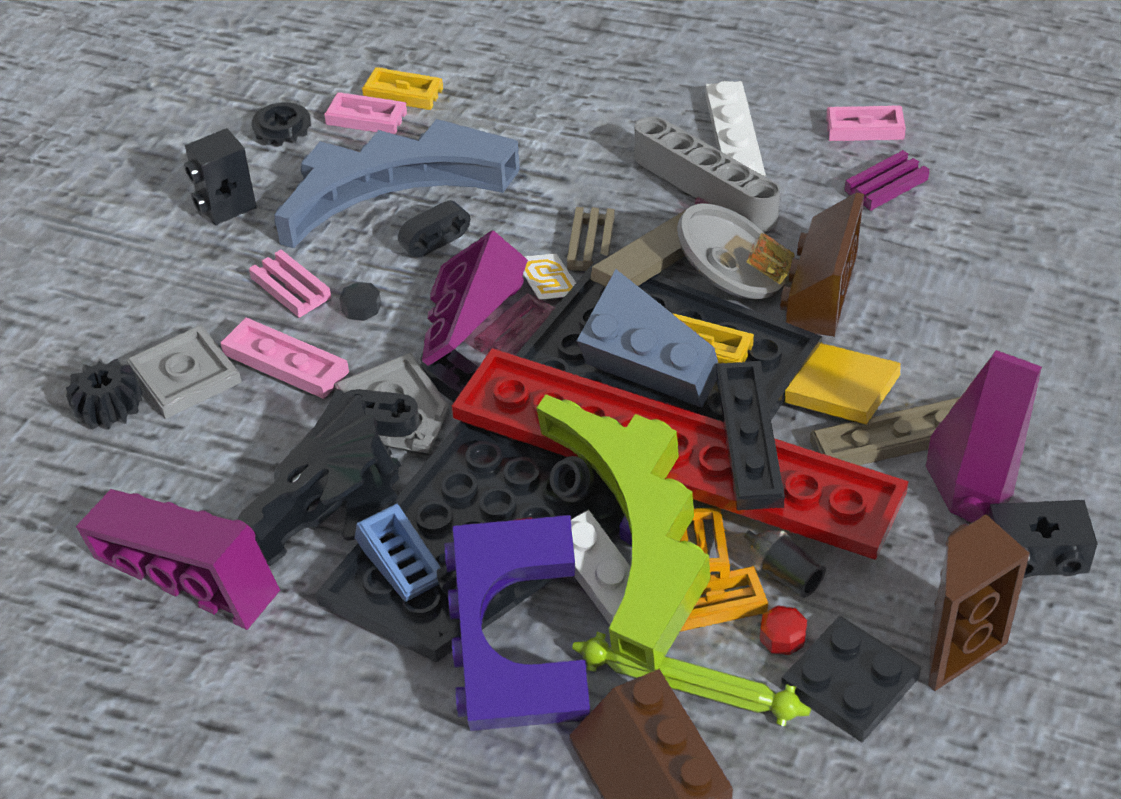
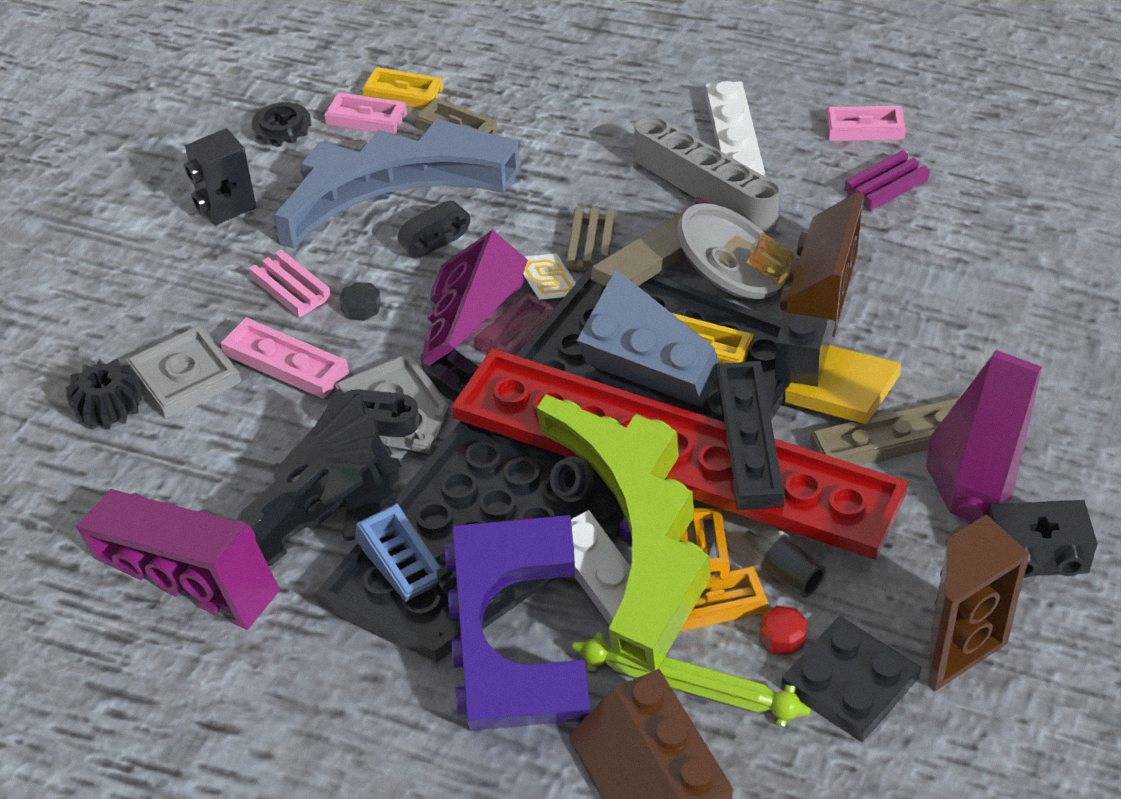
none -> dark tan tile [415,98,497,134]
none -> black slope [775,312,835,387]

